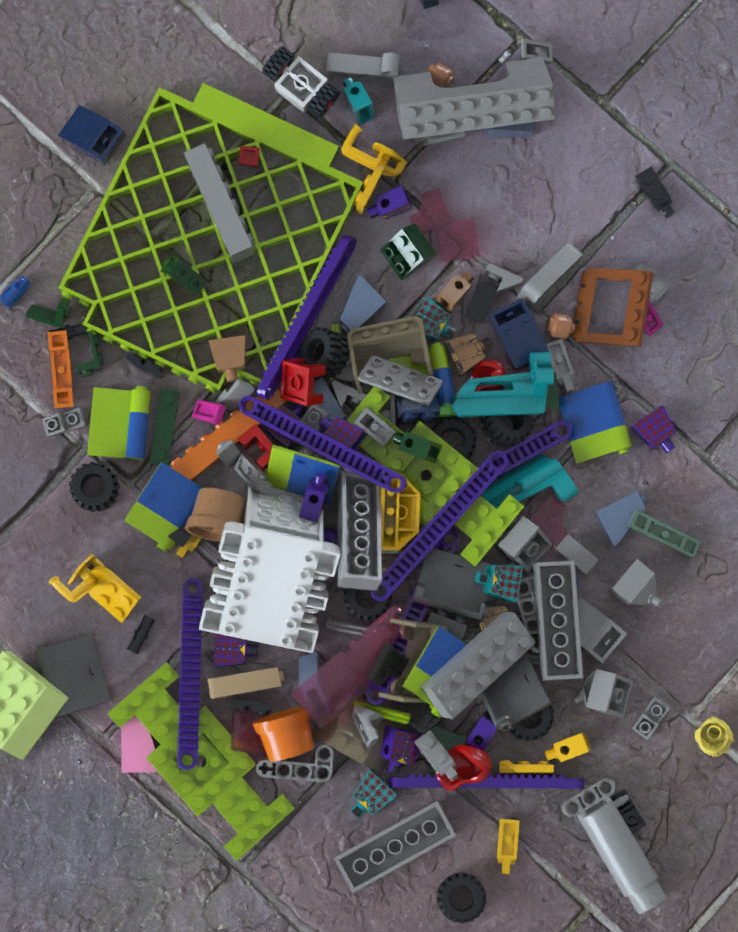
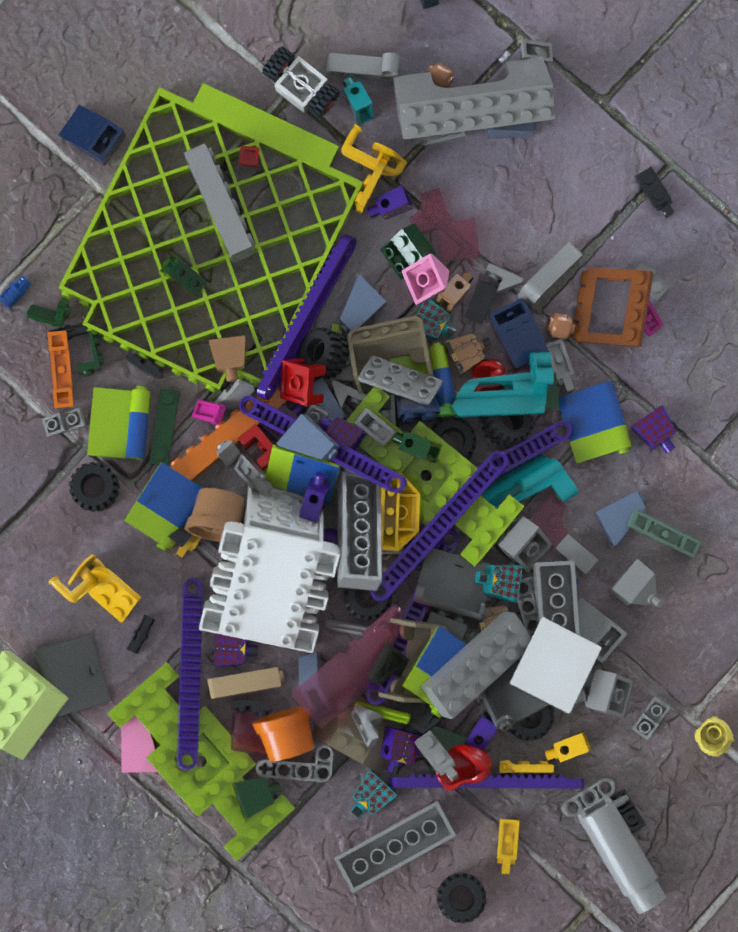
none -> dark green torso [232,777,282,819]
none -> sand blue slope [276,414,340,461]
none -> bright pink slope [402,254,450,305]
none -> white sticker [510,617,601,713]

